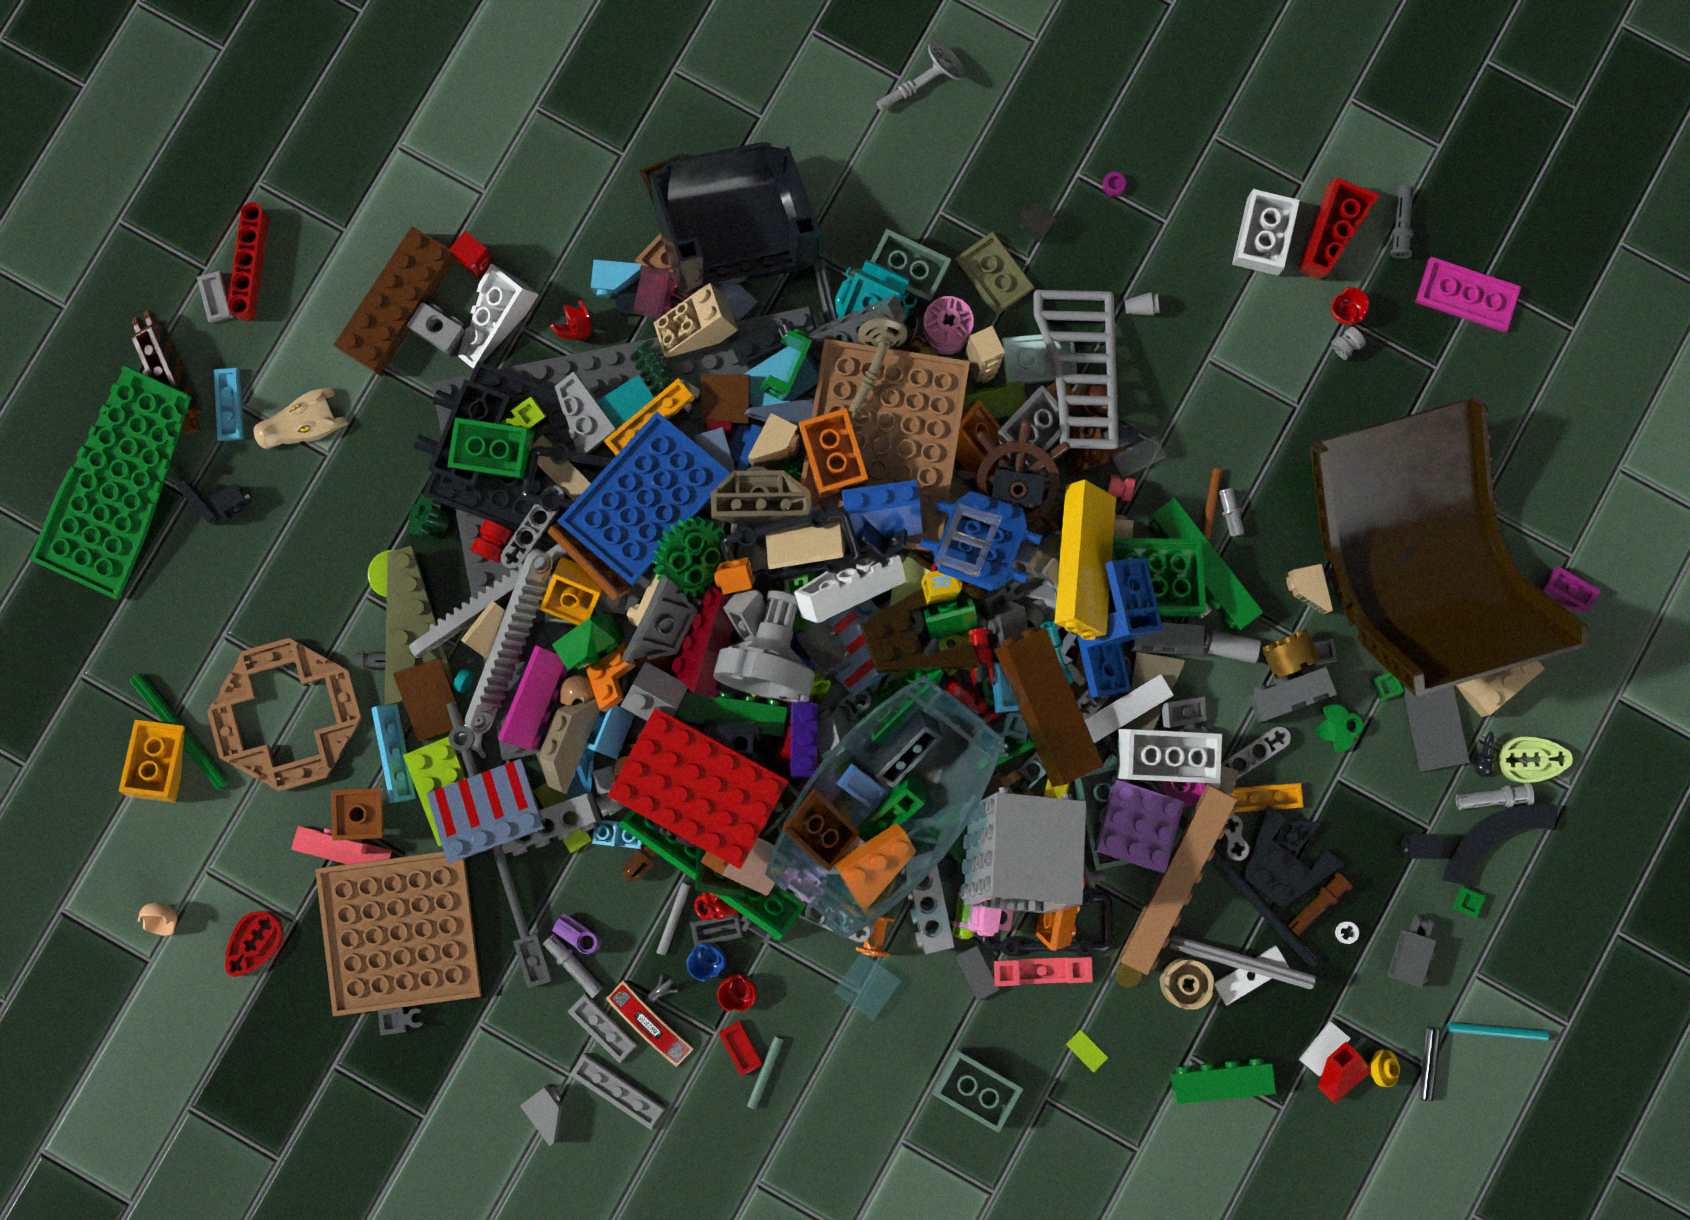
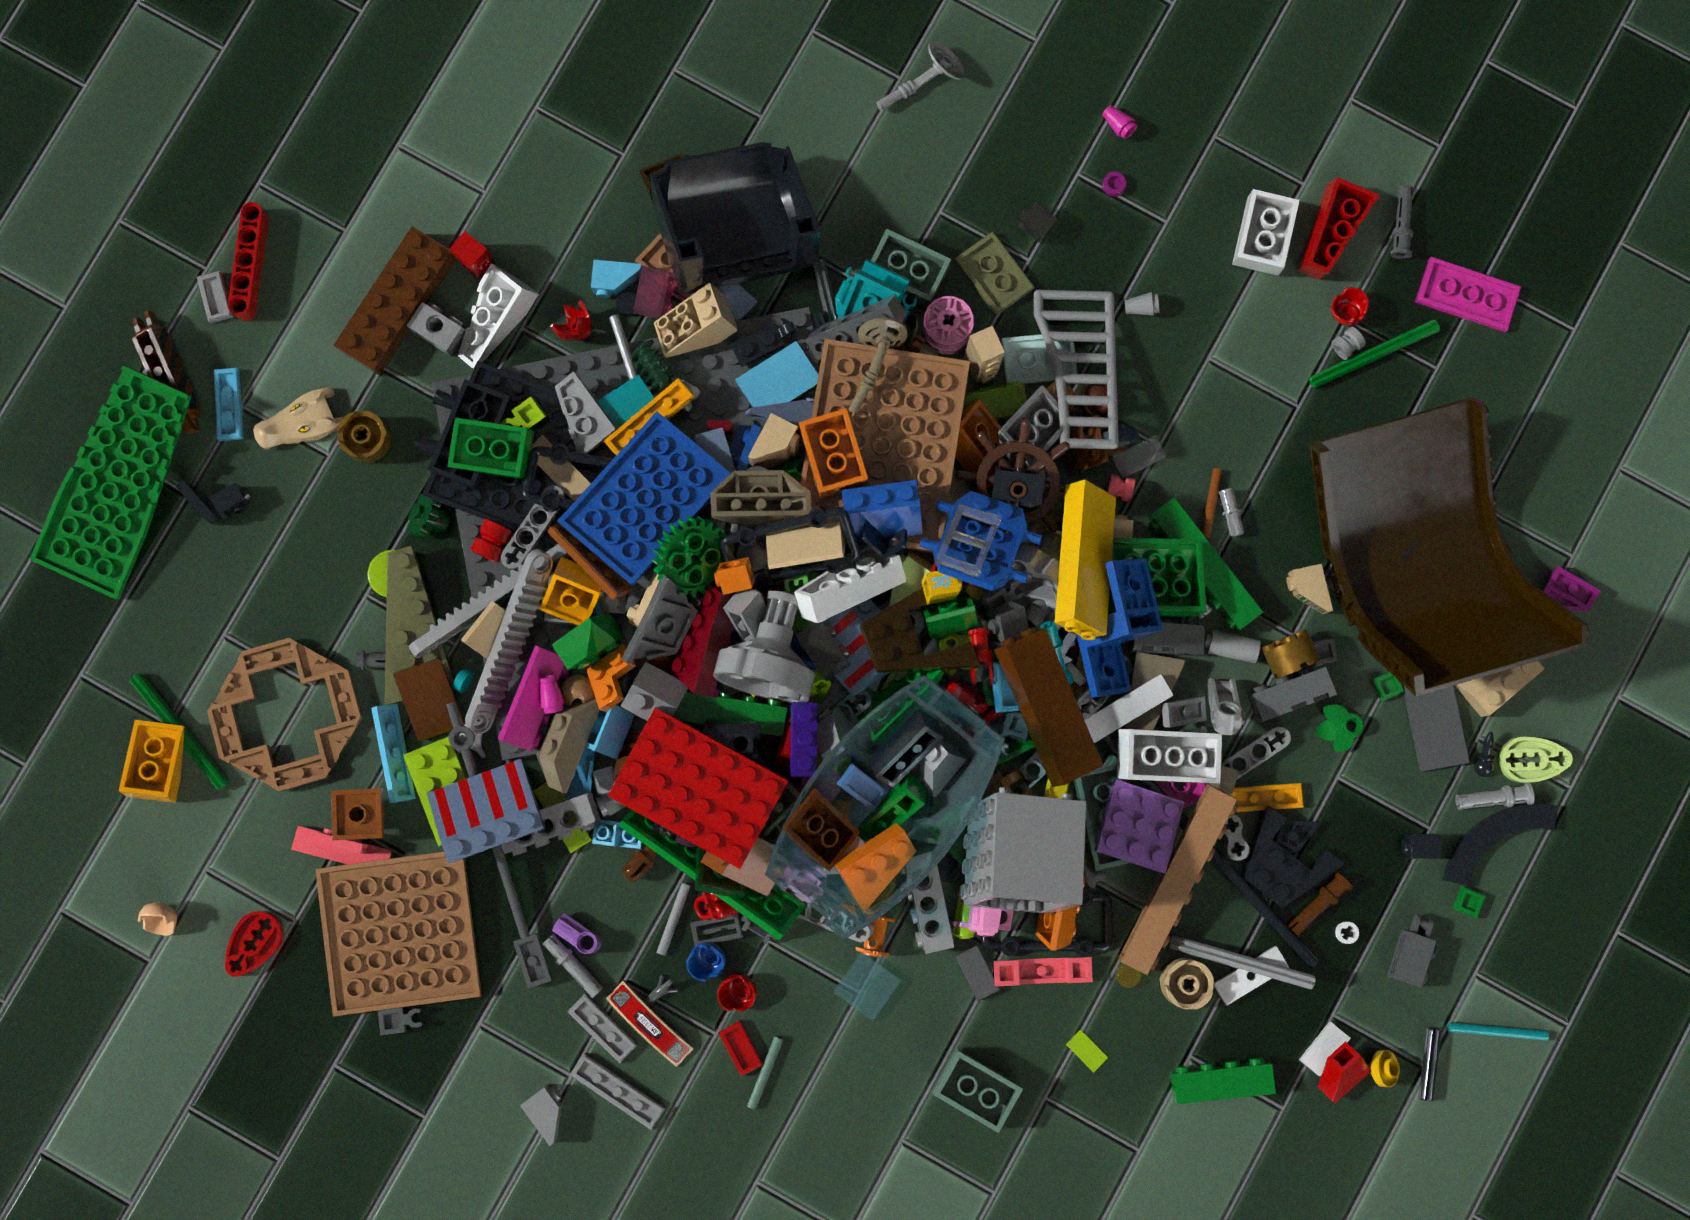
reddish brown tile [701,374,750,424] -> none
green panel [759,329,812,401] -> none
none -> pearl gold brick [337,411,392,464]
none -> dark pink cone [540,675,565,713]
none -> light grey bar [609,315,638,380]
none -> light grey slope [920,740,966,797]
none -> dark pink cone [1102,105,1137,139]
none -> light grey piece [1207,678,1245,735]
none -> green axle [1309,320,1440,389]

